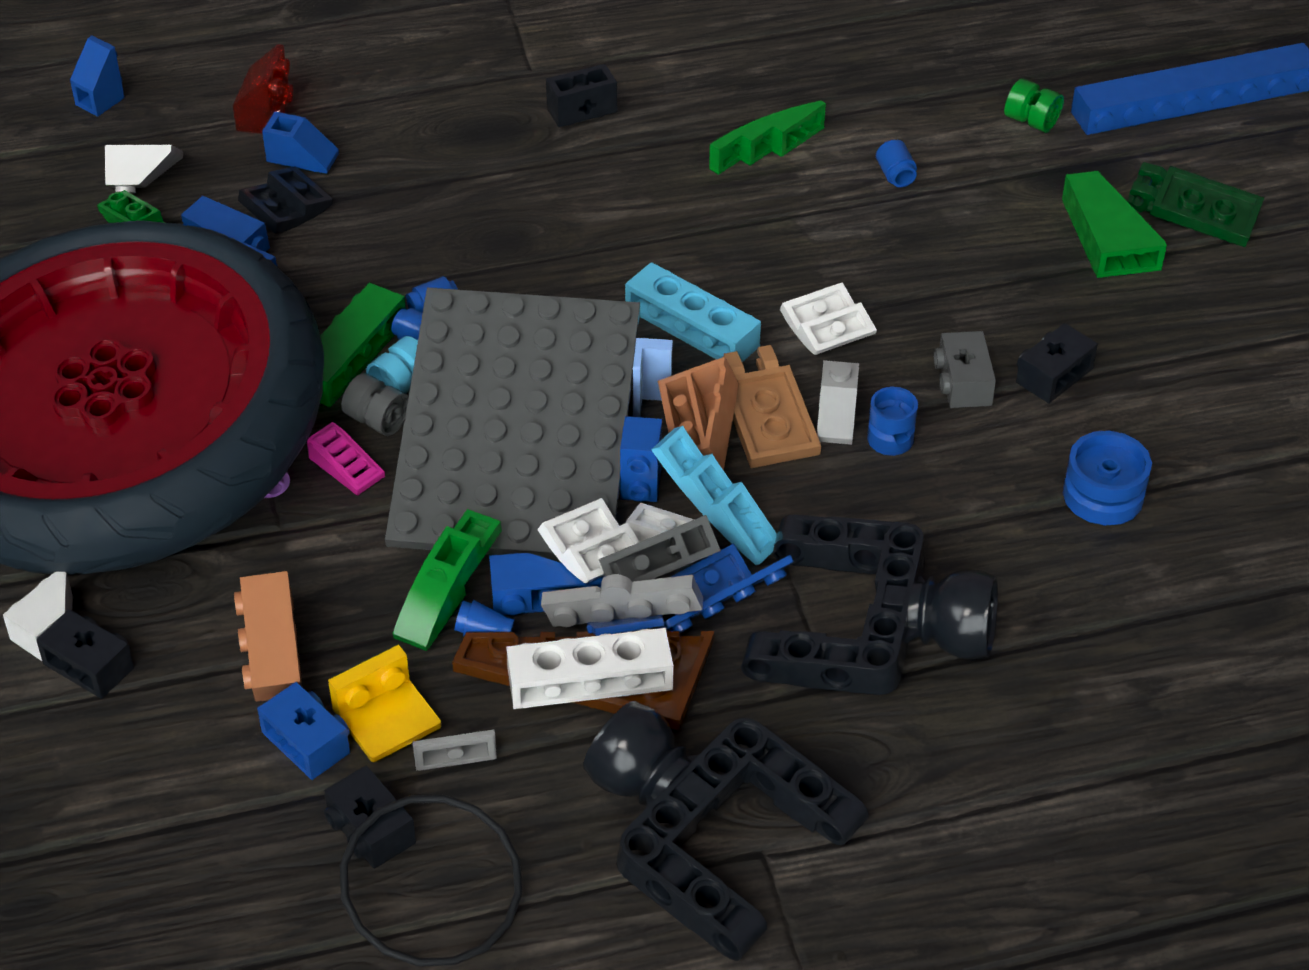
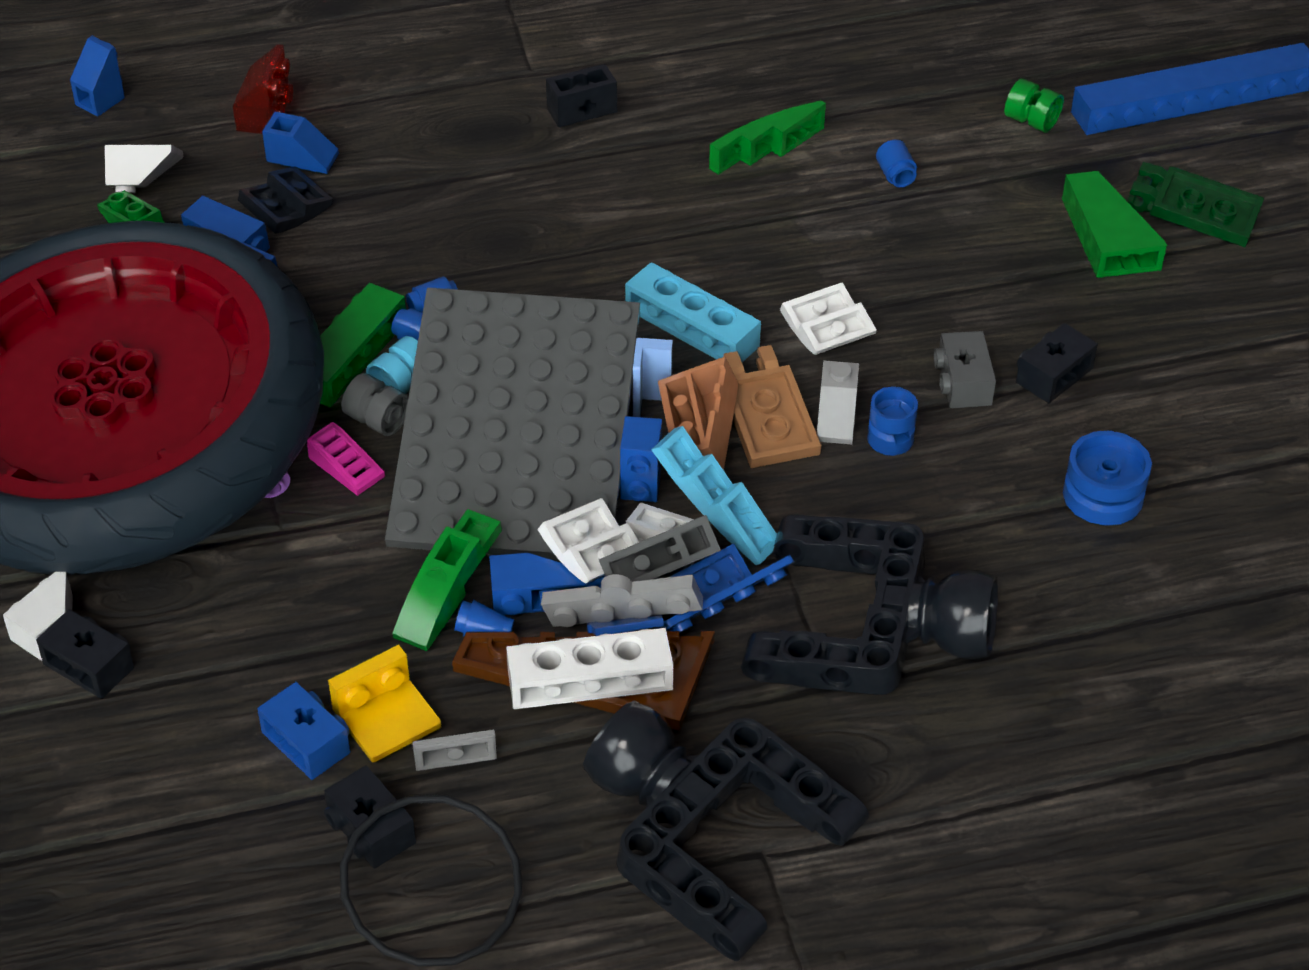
nougat wedge [234,571,303,702] -> none

